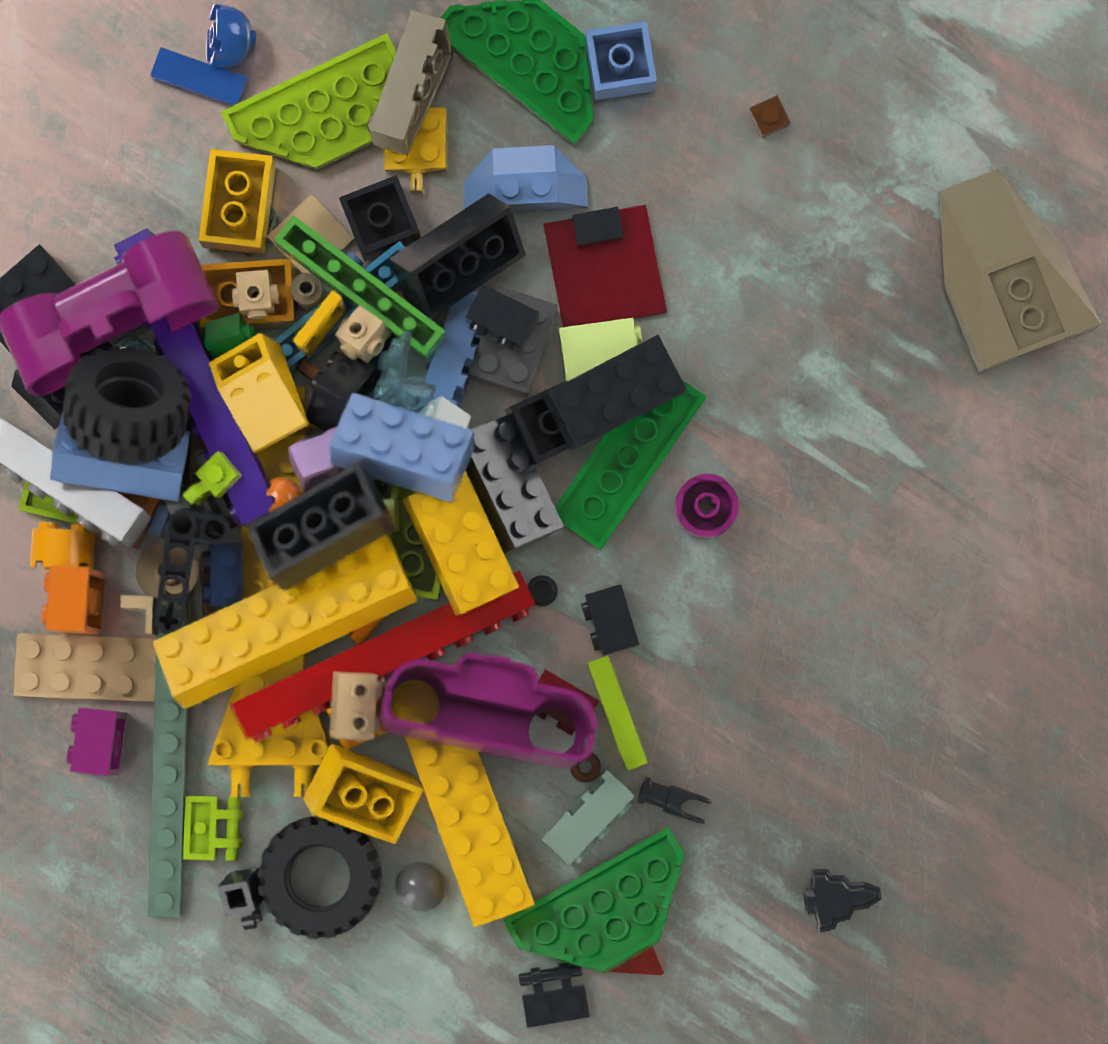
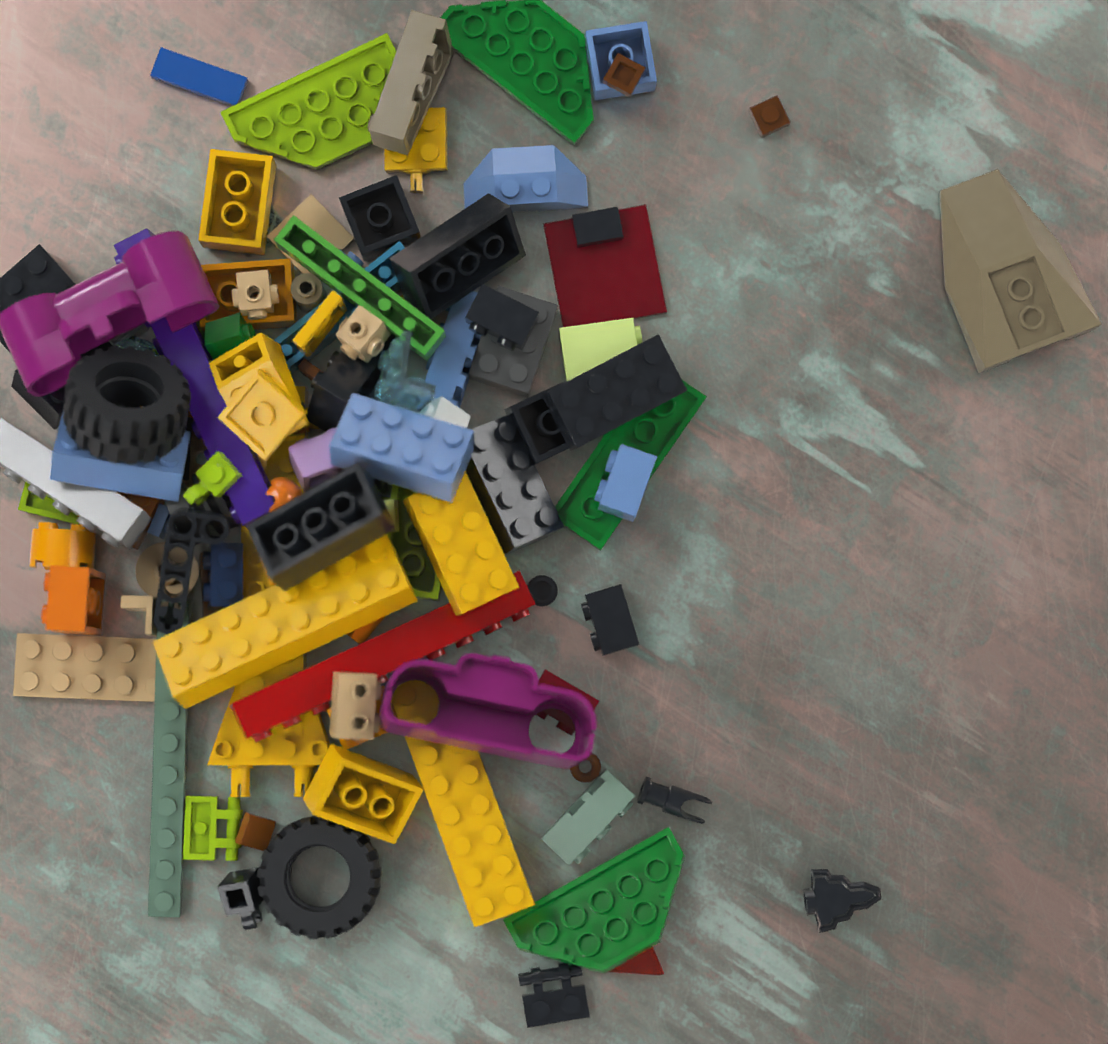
magenta brick [66,707,127,776] -> none
blue cylinder [206,4,256,68] -> none
dark grey hair [395,861,446,912] -> none
lime piece [587,656,648,771] -> none
magenta brick [674,474,739,540] -> none
none -> yellow tile [217,369,308,461]
none -> dark orange tile [235,812,276,851]
none -> medium blue brick [594,444,657,522]
none -> reddish brown plate [603,53,645,97]

